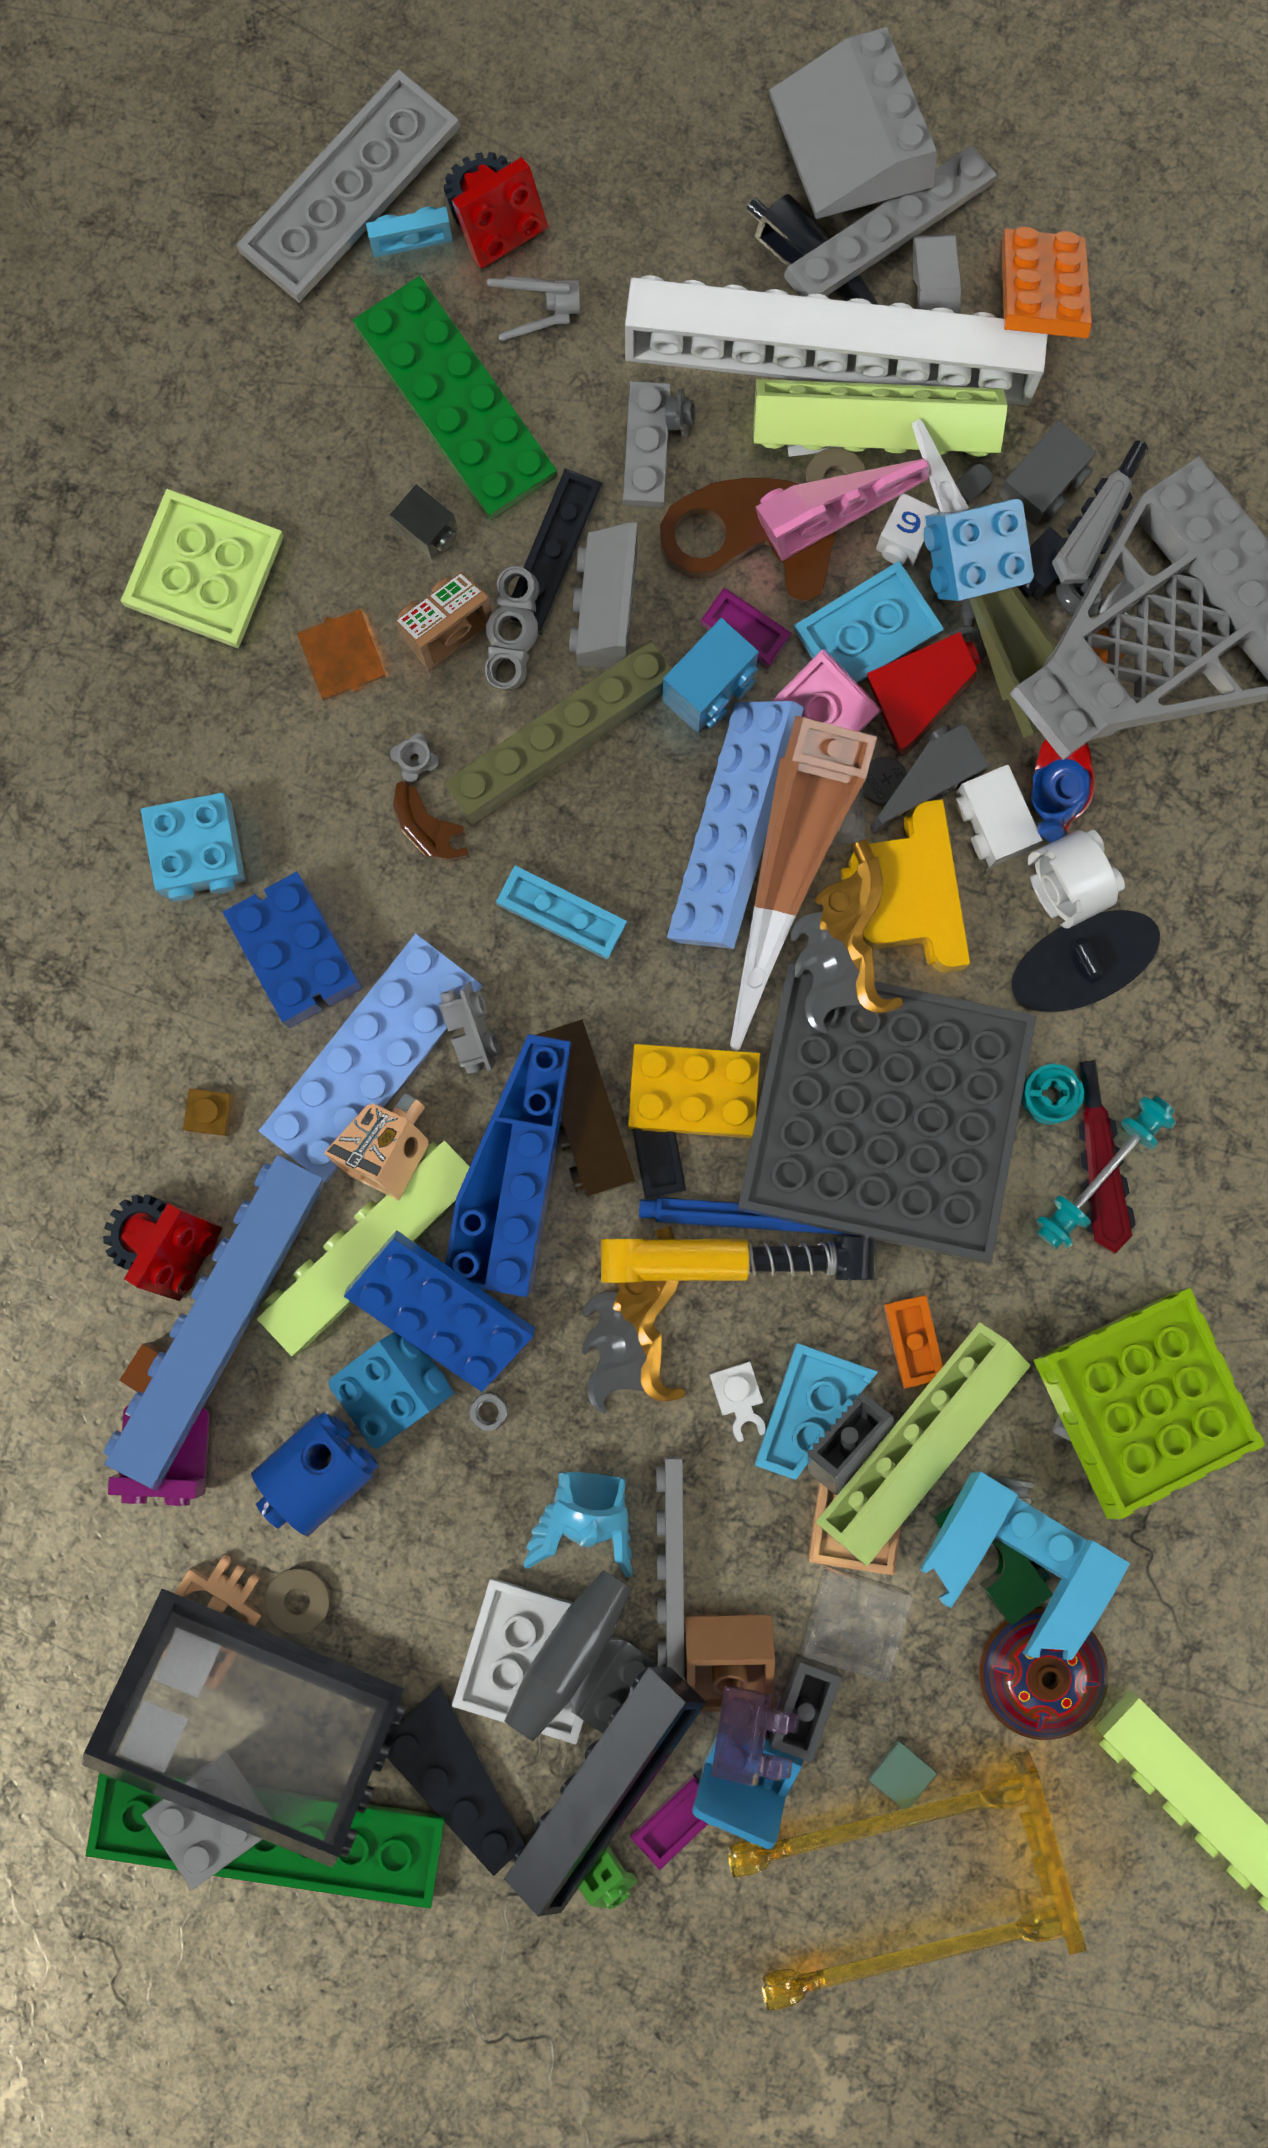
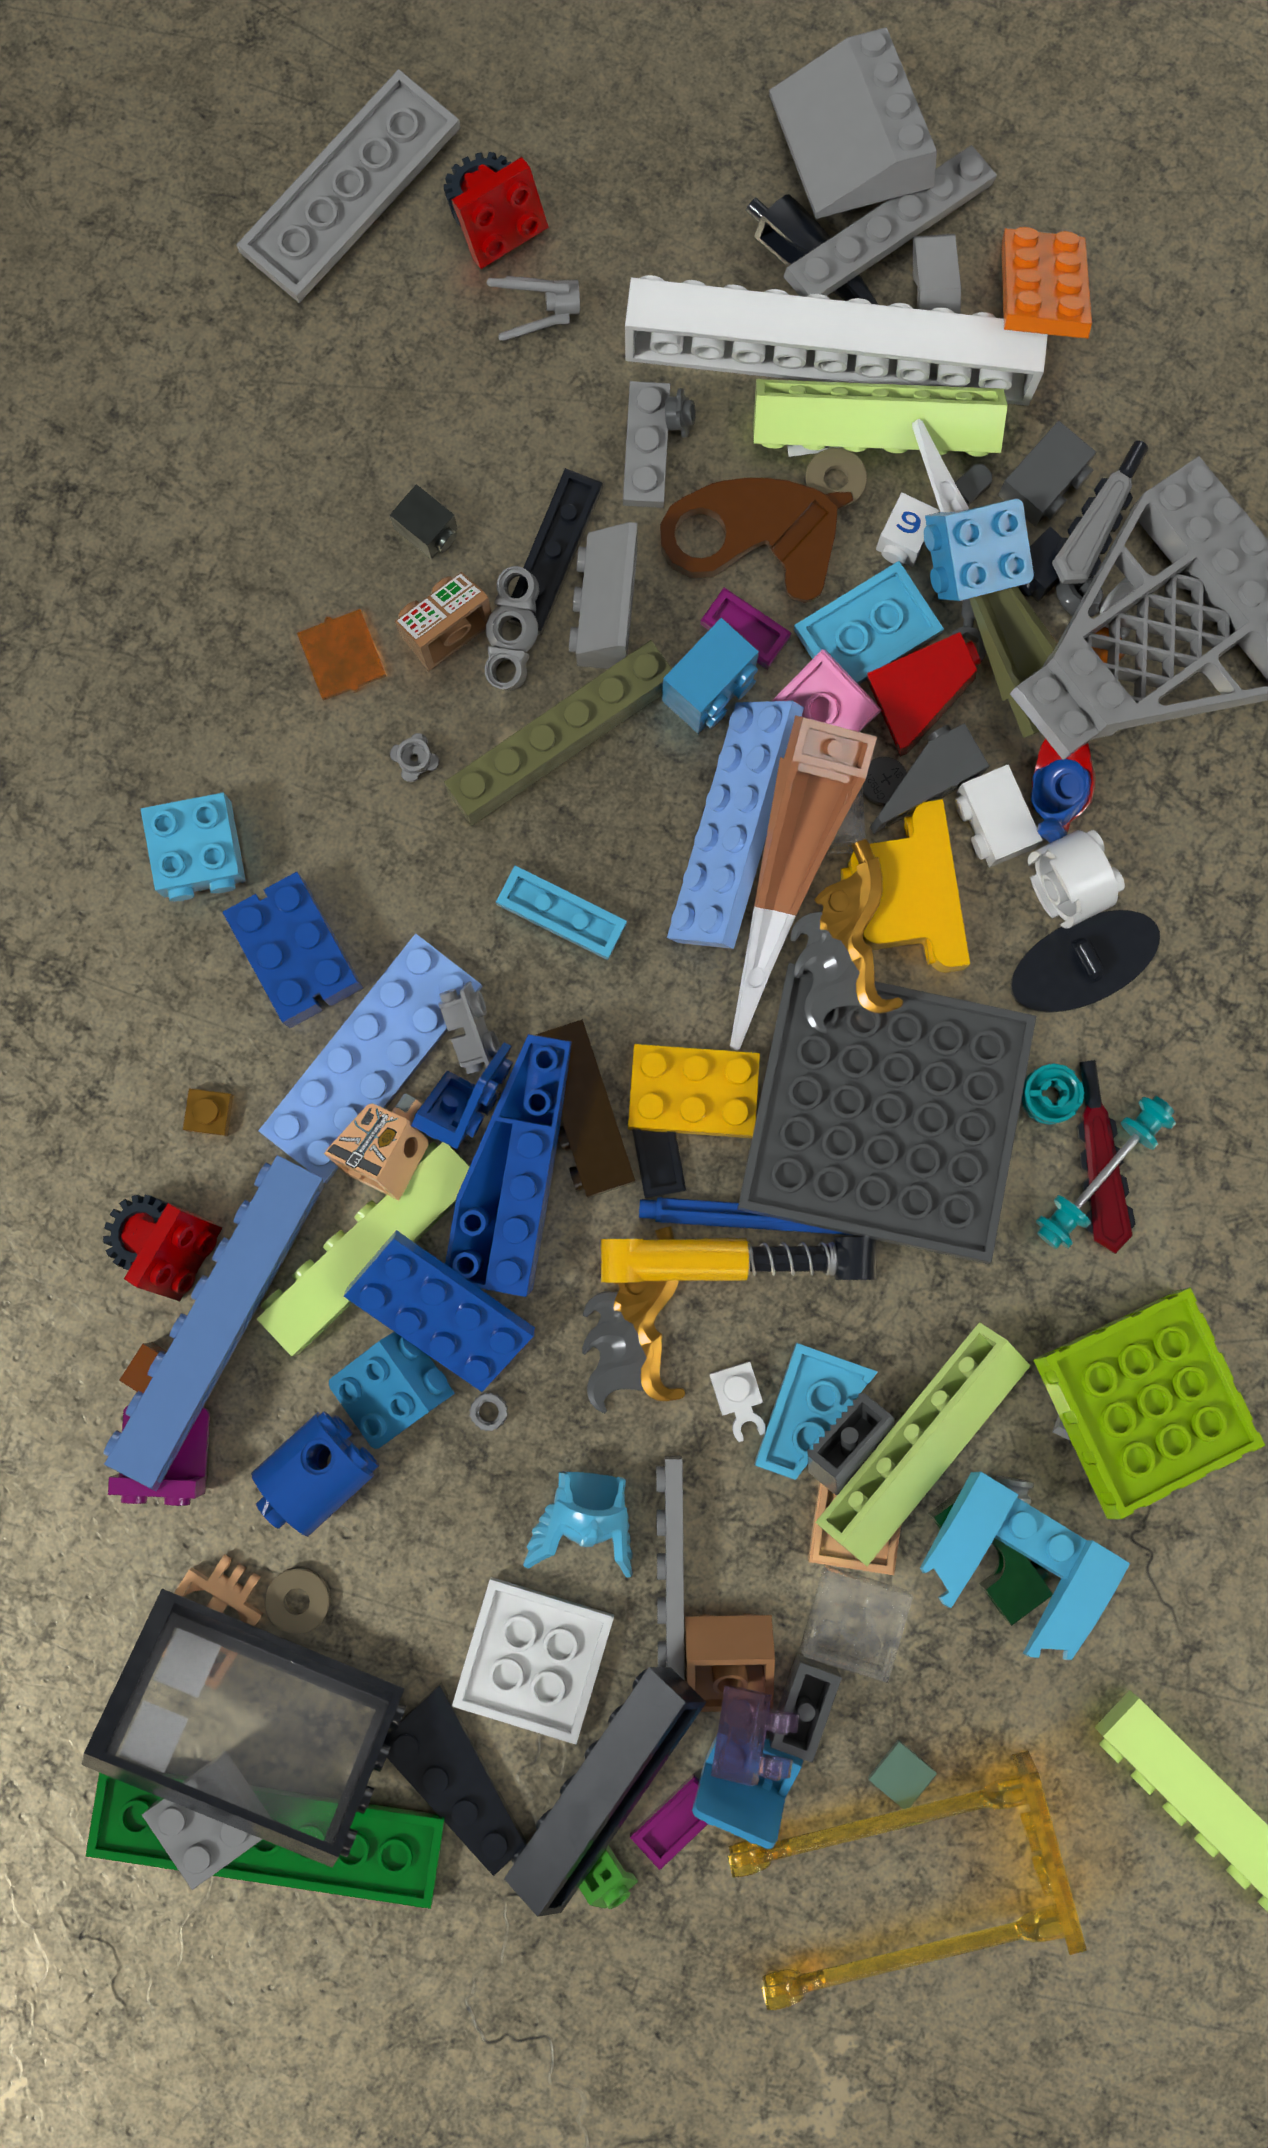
yellowish green plate [121,488,284,649] -> none
green plate [352,276,558,521] -> none
medium azure plate [366,206,453,258] -> none
reddish brown piece [393,781,470,862] -> none
dark grey plate [504,1570,657,1741] -> none
bright pink wedge [756,459,929,561] -> none
orange plate [883,1295,943,1389] -> none
dish [978,1607,1109,1740] -> none
none -> blue bracket [411,1042,513,1149]

